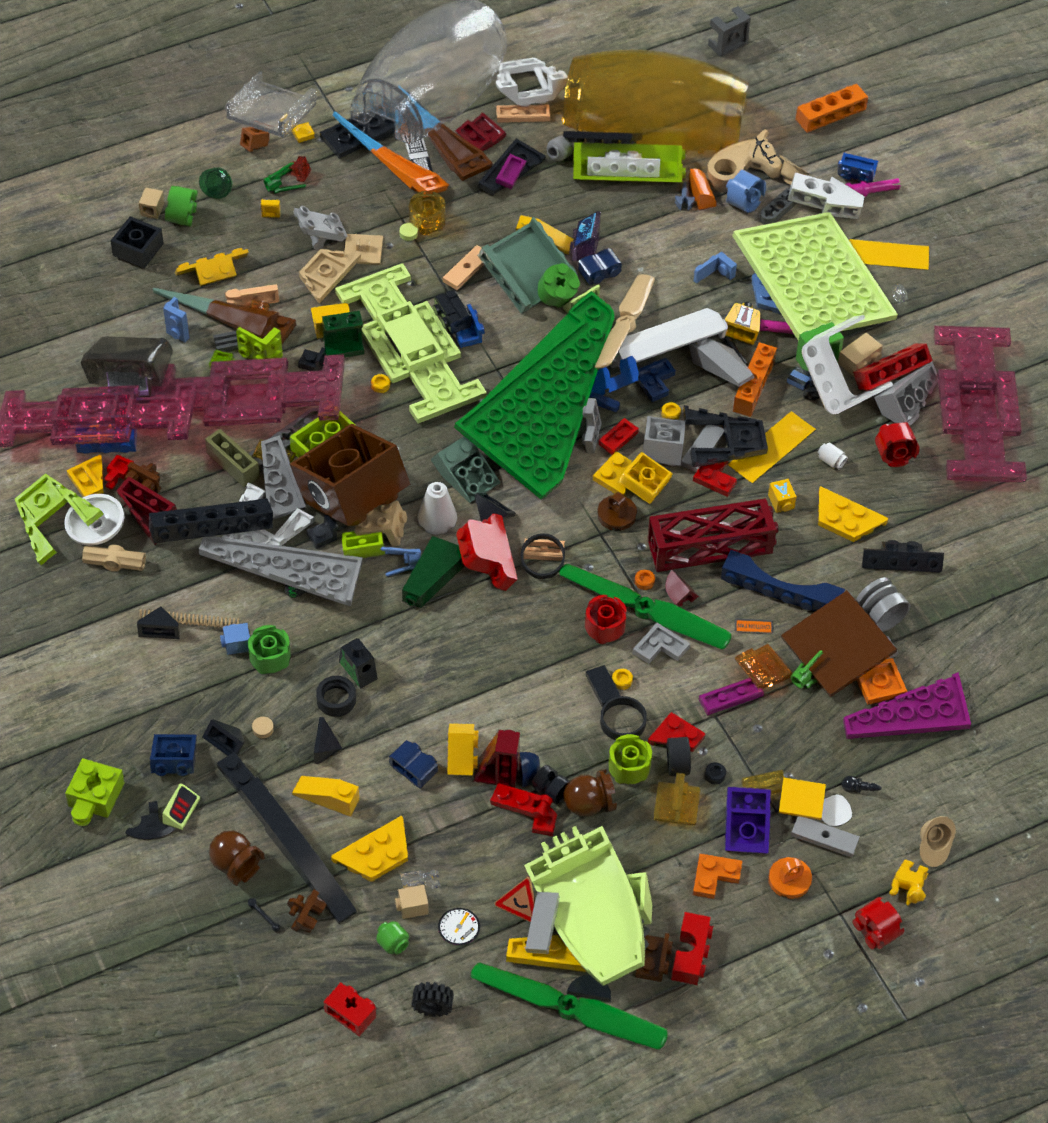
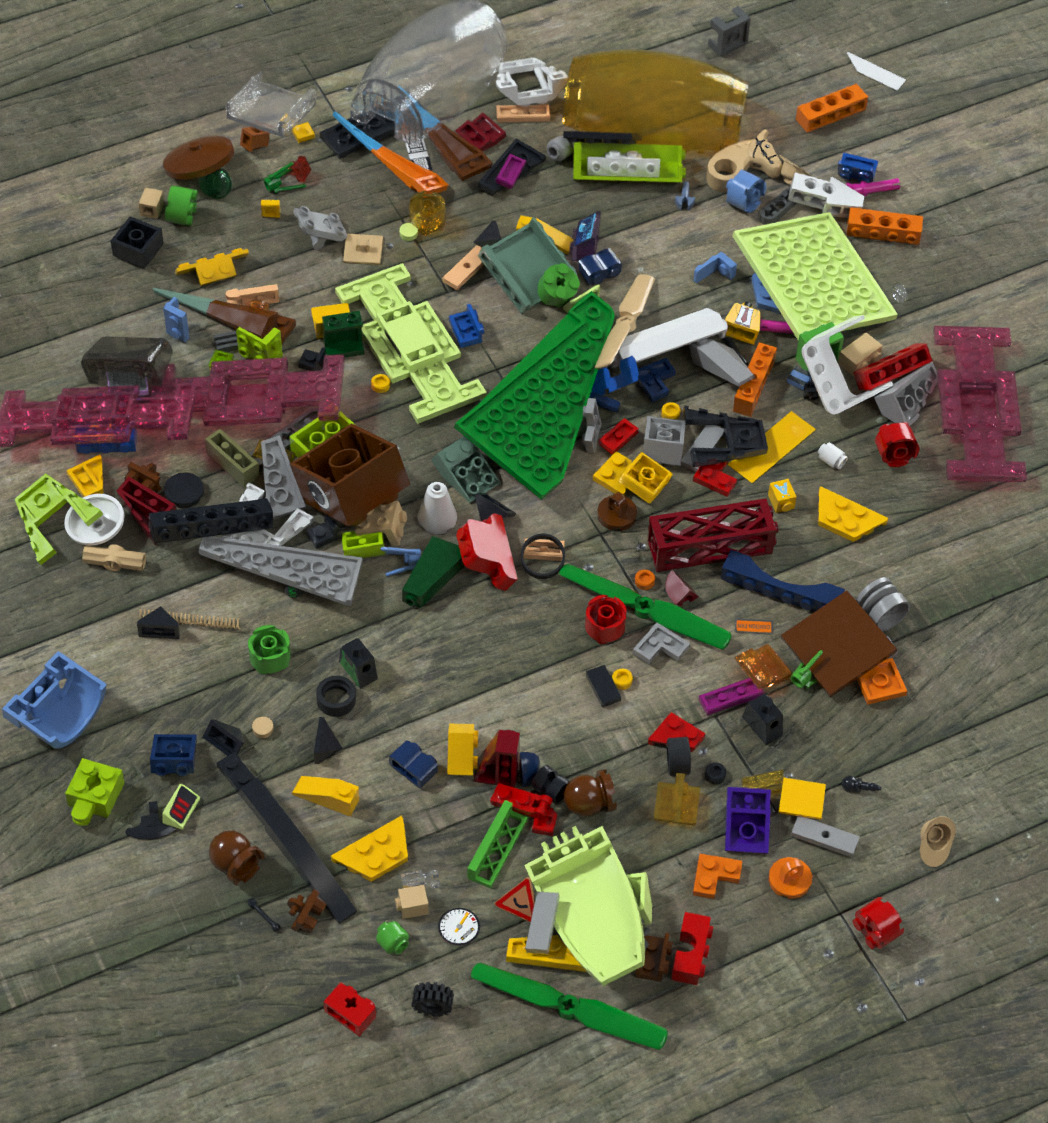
red plate [105,455,134,489] -> none
medium blue brick [220,623,250,655] -> none
tan wing [299,249,361,303] -> none
black brick [433,290,471,334] -> none
black tile [567,975,611,1002] -> none
black tyre [600,696,647,740] -> none
lime brick [608,734,652,784] -> none
orange brick [689,169,716,210] -> none
white sticker [821,795,852,826] -> none
magenta wing [843,672,971,739] -> none
yellow sticker [848,239,929,270] -> none
black bracket [862,540,944,573] -> none
yellow animal [889,860,928,906] -> none
none -> medium blue piece [2,651,106,749]
none -> reddish brown dish [163,136,234,180]
none -> black tile [164,472,204,508]
none -> bright green fence [467,800,528,889]
none -> black slope [473,220,501,248]
none -> black torso [742,694,783,745]
none -> orange brick [846,207,923,245]
none -> white sticker [847,52,906,90]

